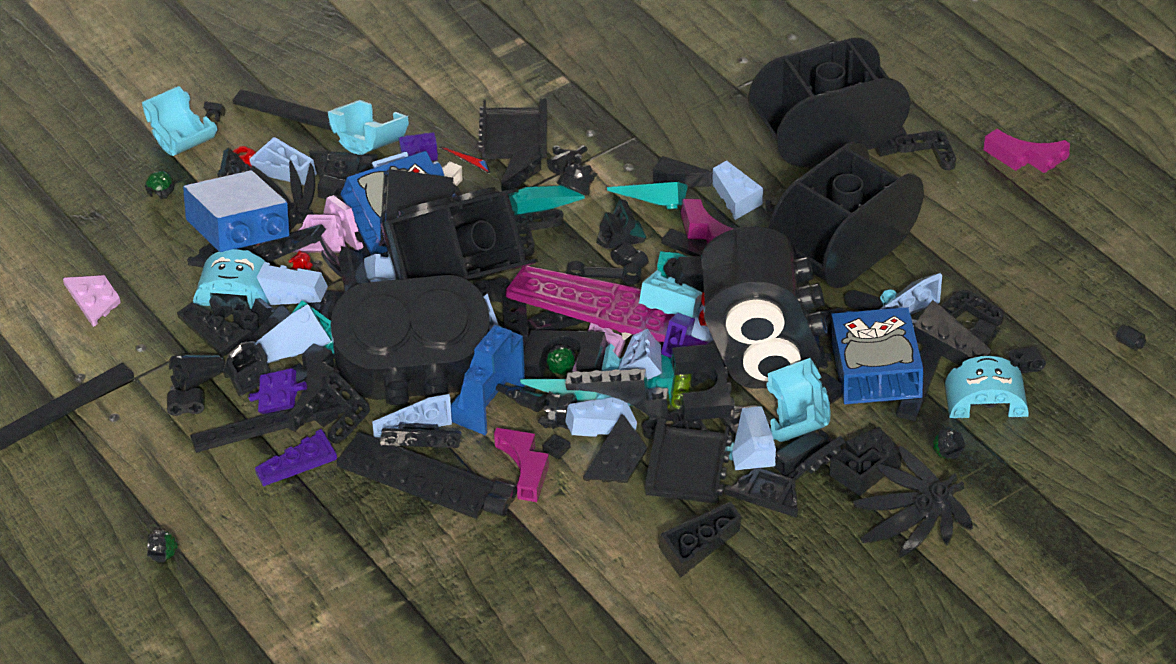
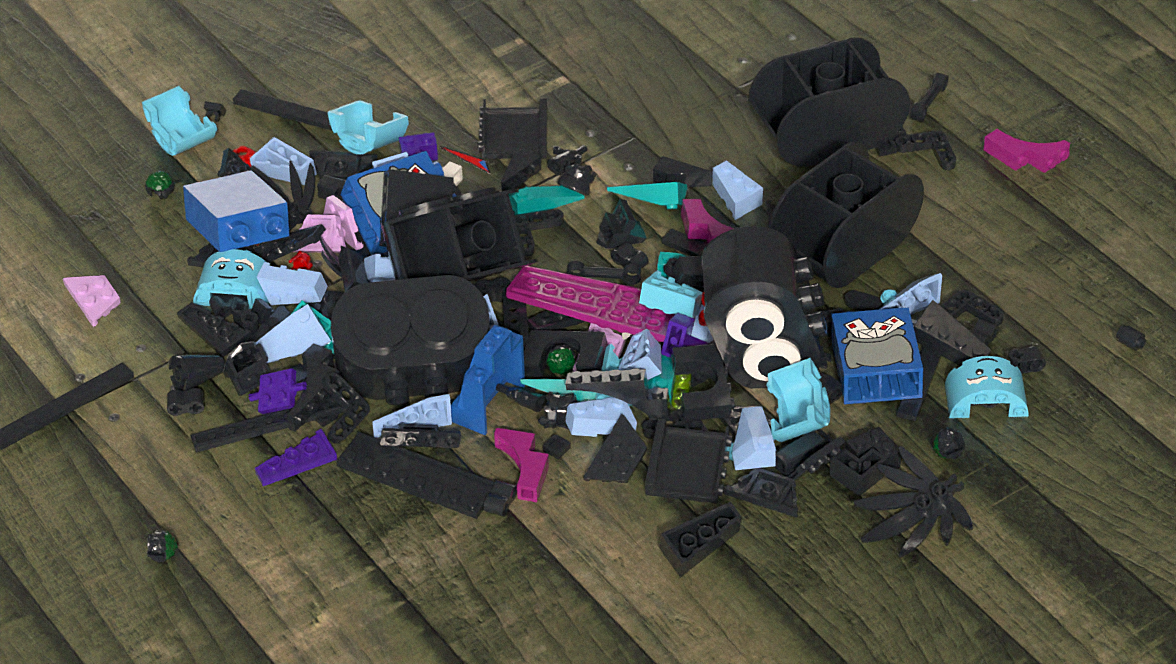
none -> black piece [910,72,949,122]

